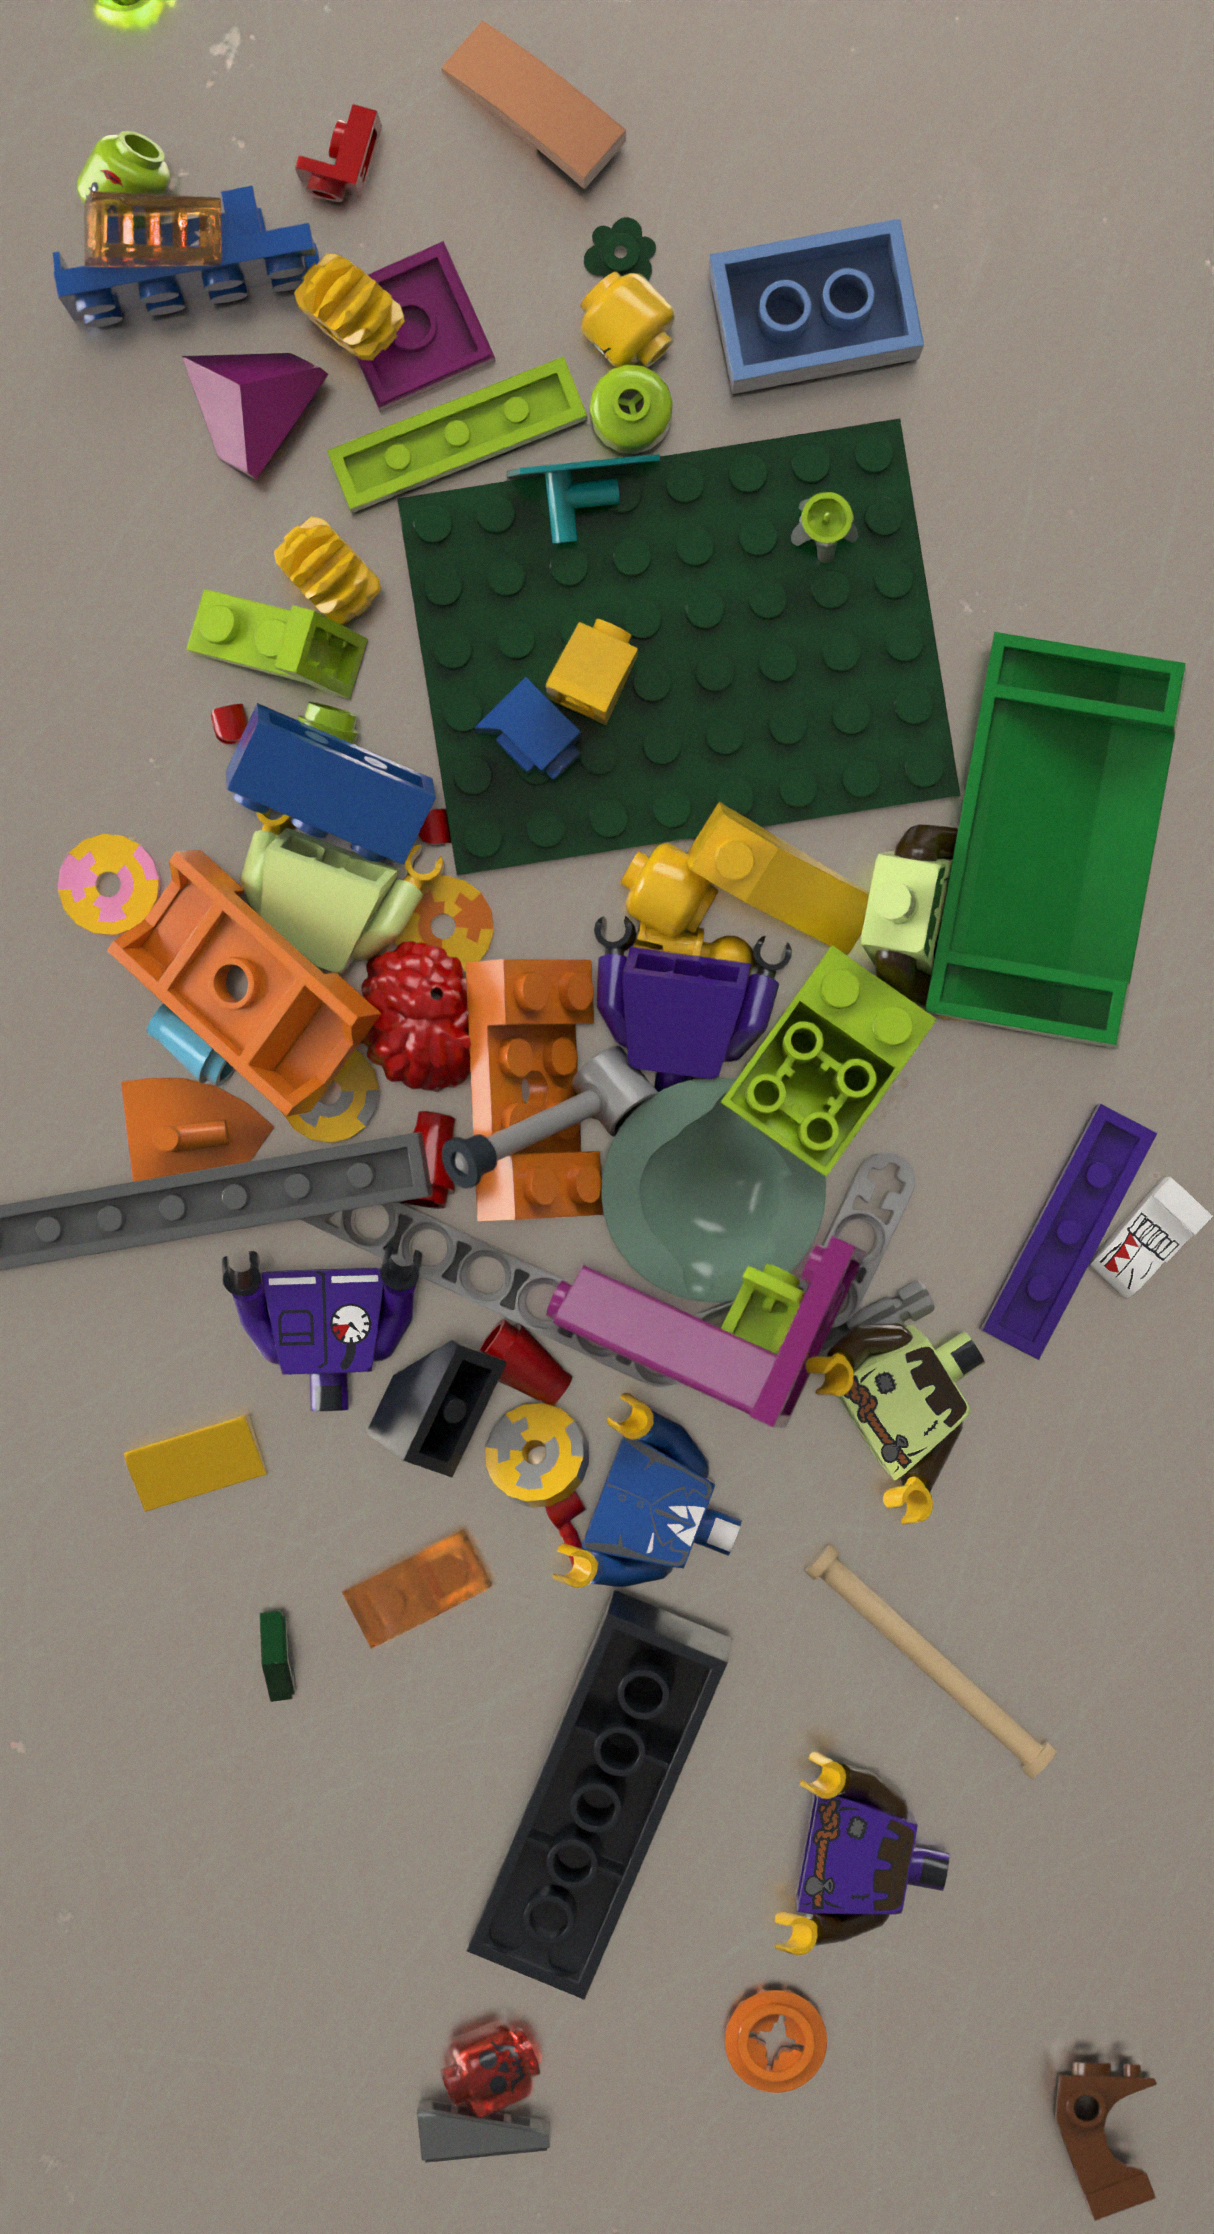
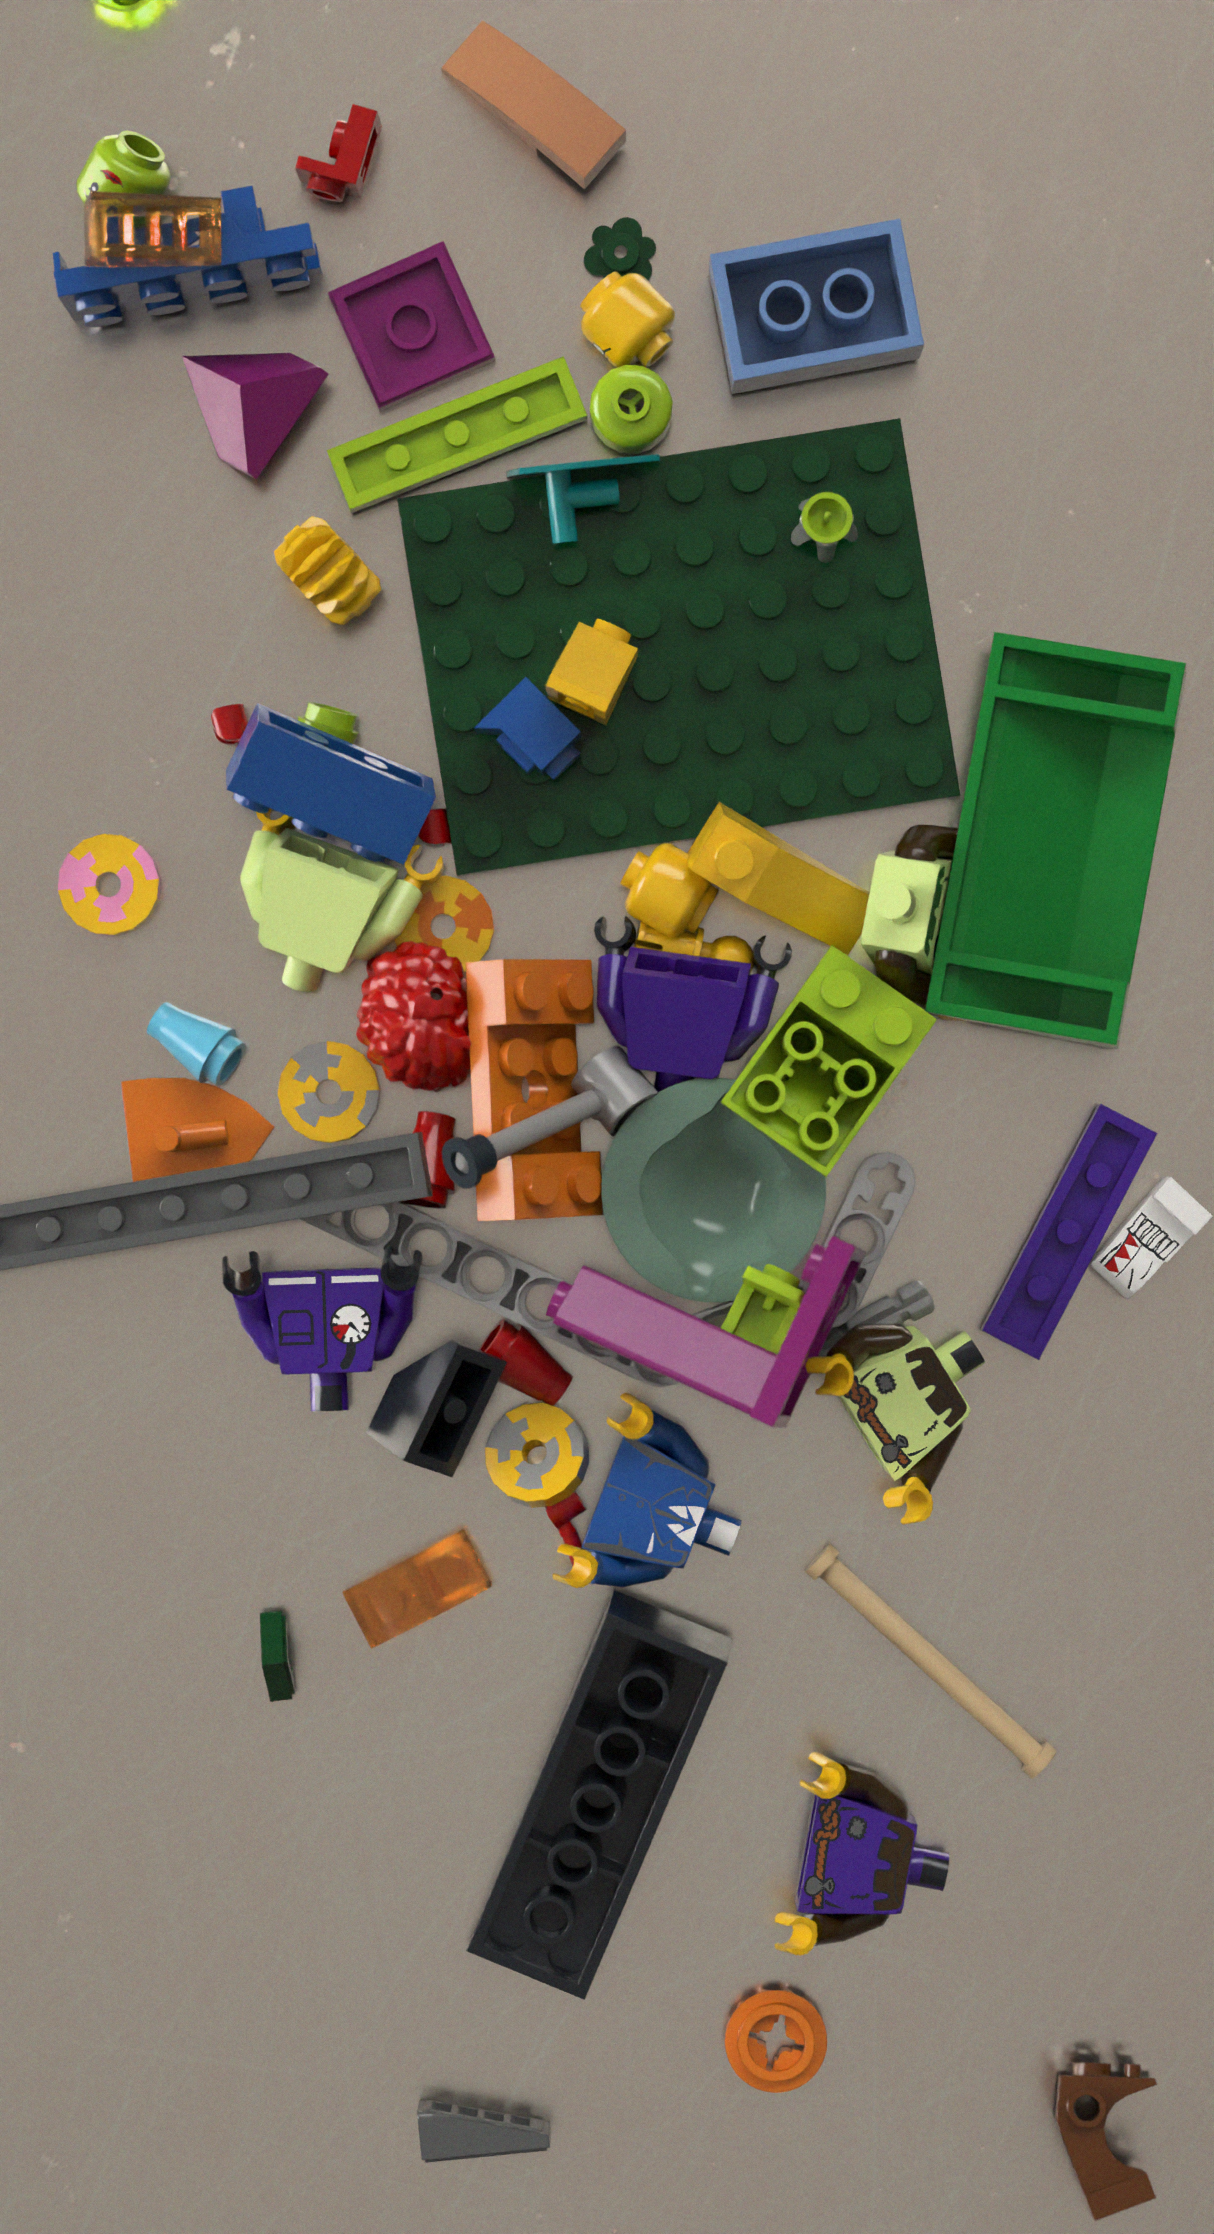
orange piece [107,850,381,1117] -> none
yellow slope [123,1413,267,1512] -> none
lime bracket [186,589,368,699] -> none
yellow gear [294,253,405,361] -> none
clear red head [440,2020,540,2117] -> none

